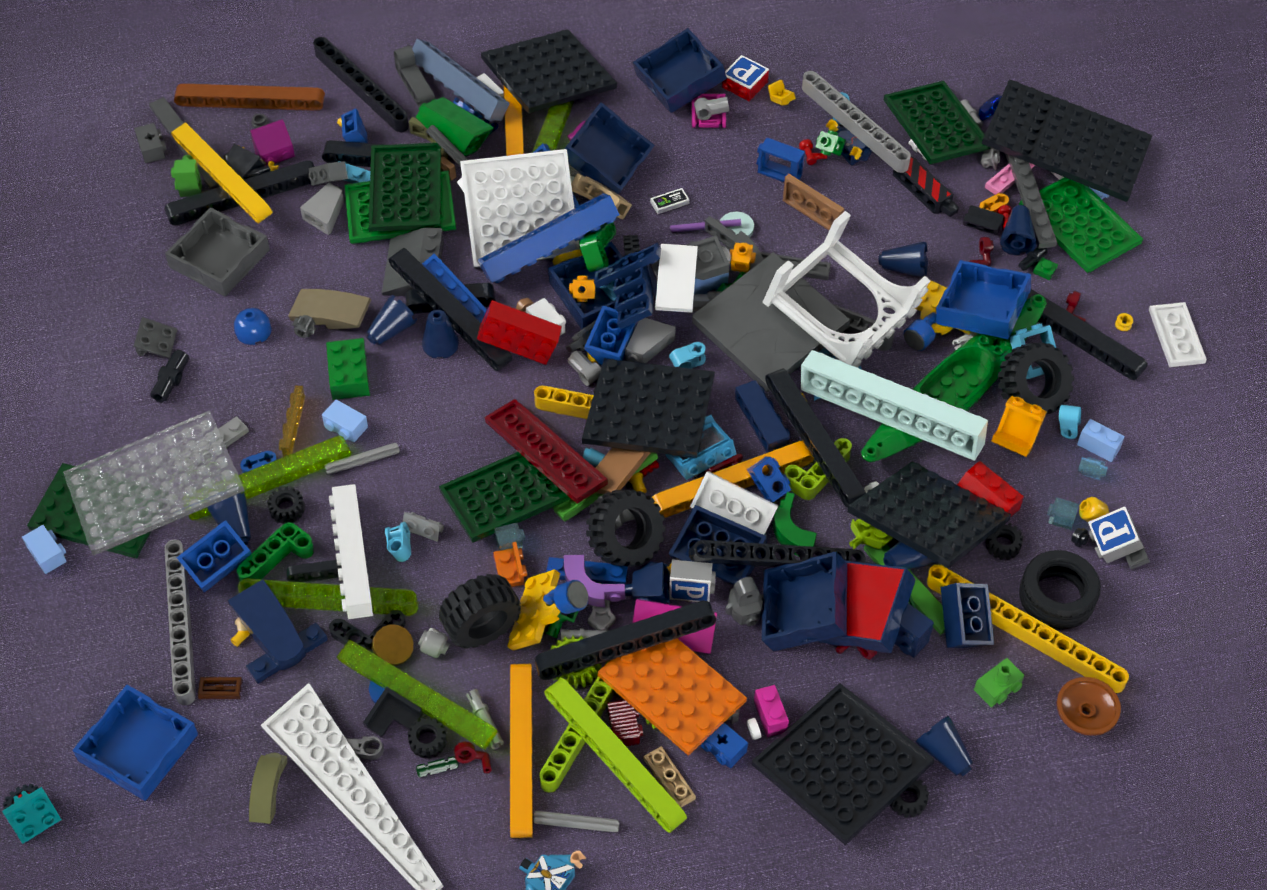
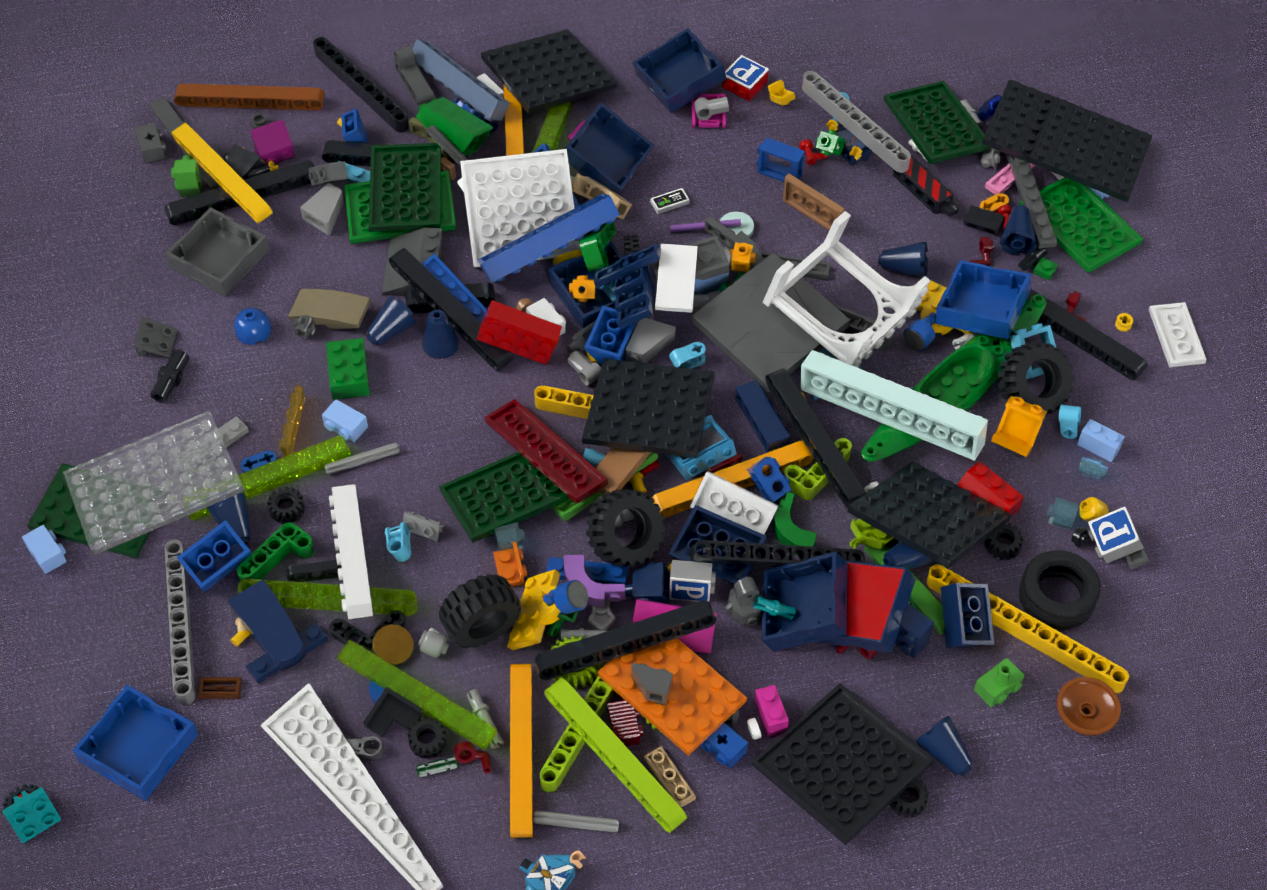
olive arch [249,753,287,824] -> none
none -> dark grey slope [631,663,673,705]
none -> teal pin [753,596,796,620]

